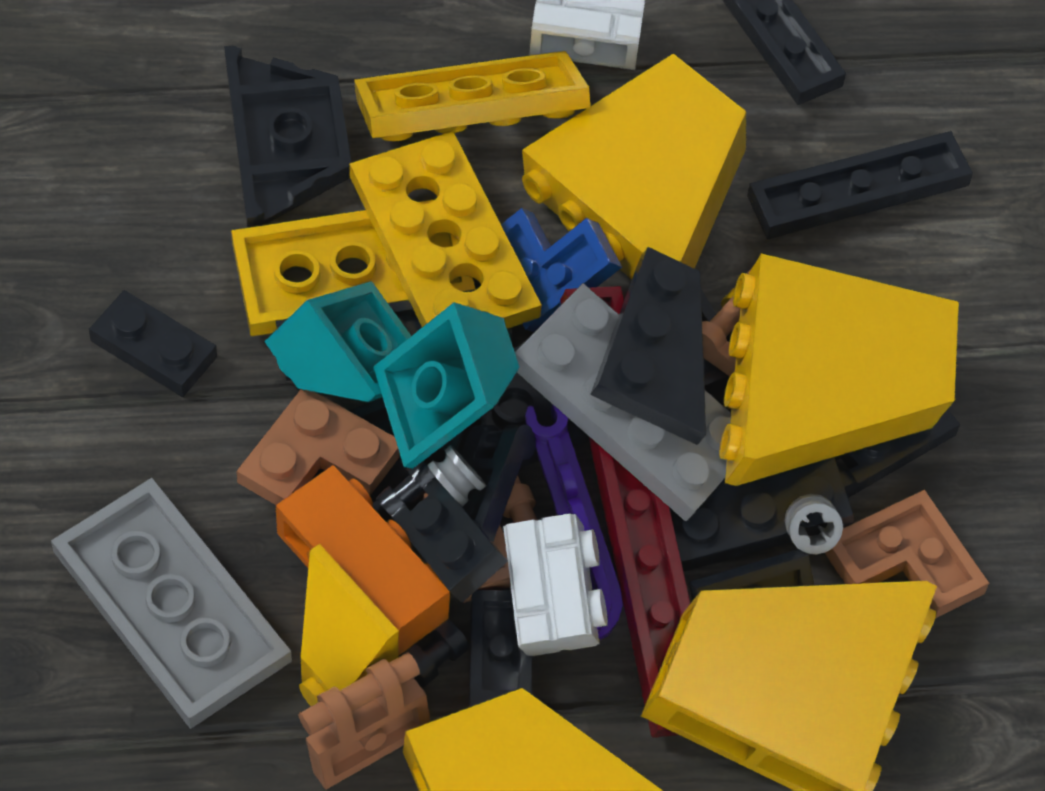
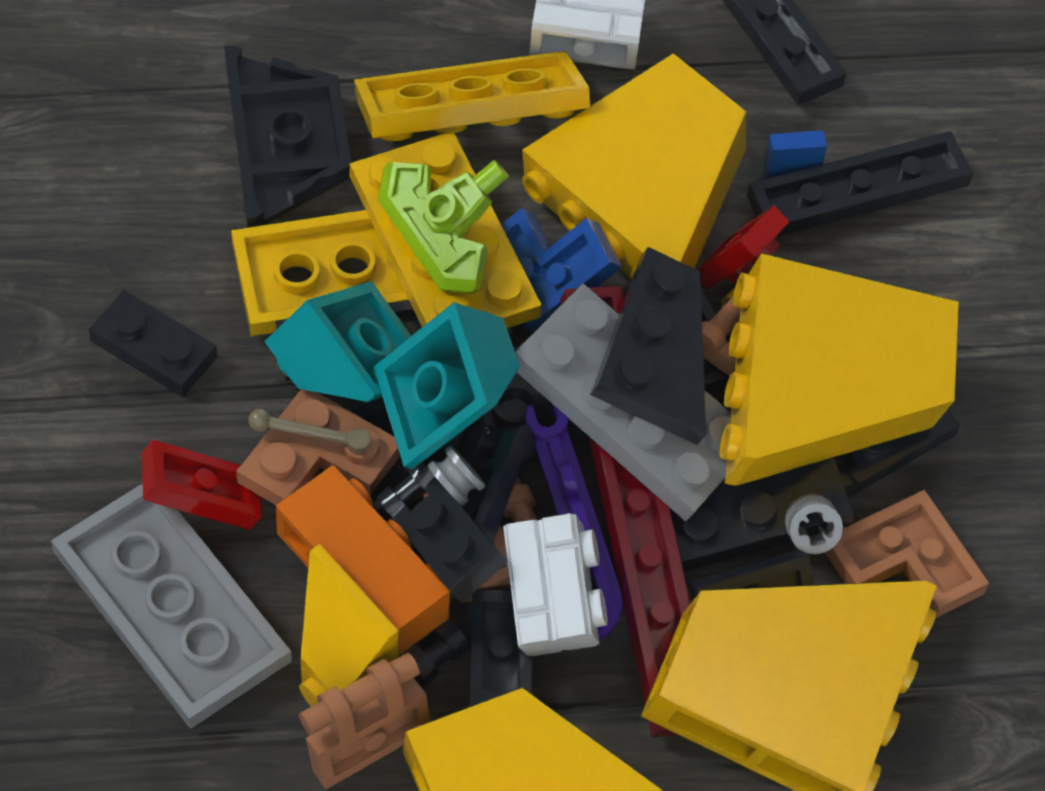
none -> red plate [141,439,262,530]
none -> dark tan hinge [248,409,371,455]
none -> lime piece [378,159,509,294]
none -> red plate [696,205,790,289]
none -> blue tile [763,130,827,179]

